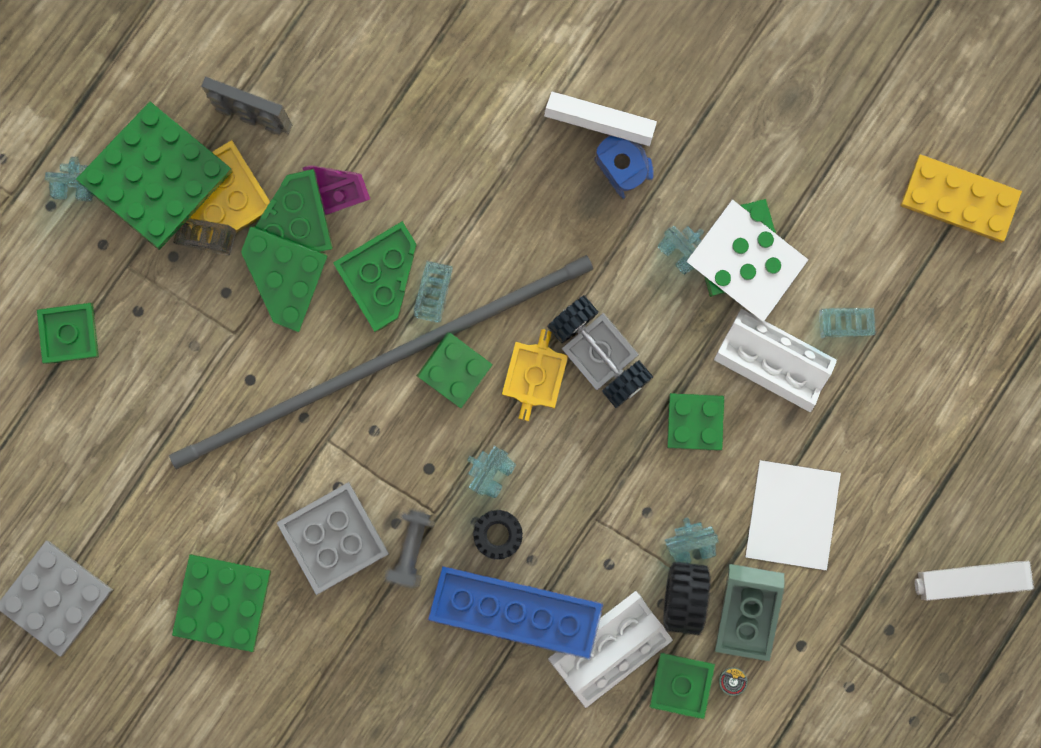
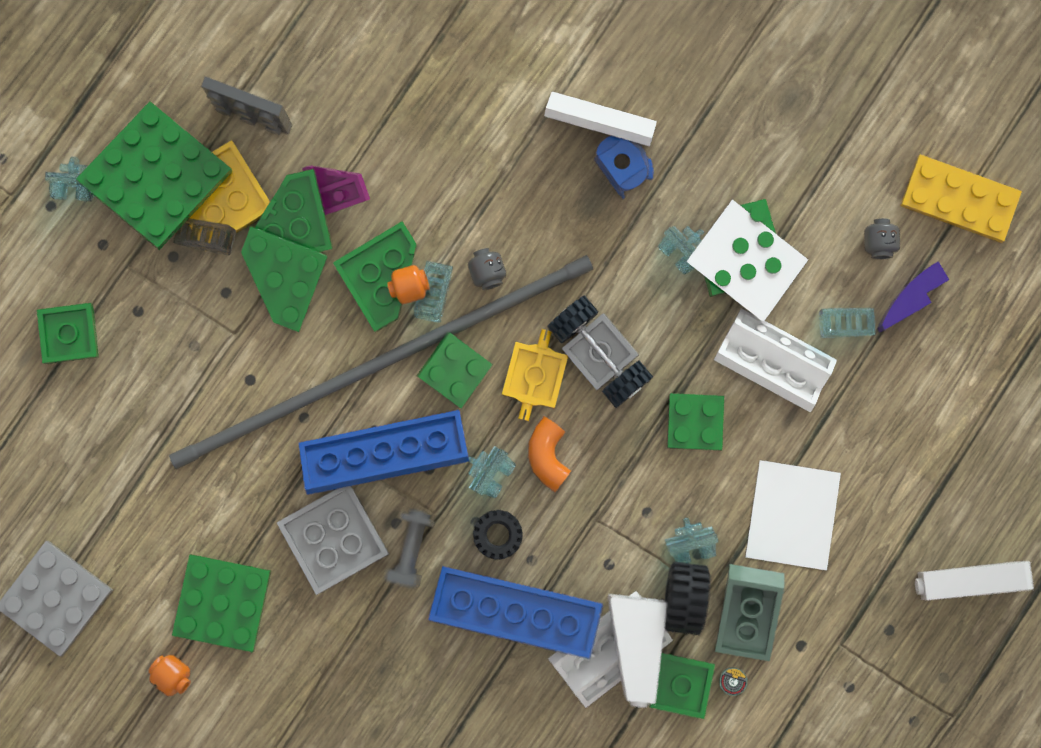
none -> orange head [148,655,191,696]
none -> blue plate [299,410,469,495]
none -> orange head [387,265,430,304]
none -> dark grey head [468,248,506,290]
none -> orange cylinder [528,416,571,492]
none -> white slope [608,594,667,707]
none -> dark grey head [864,218,900,259]
none -> dark purple slope [877,261,949,333]

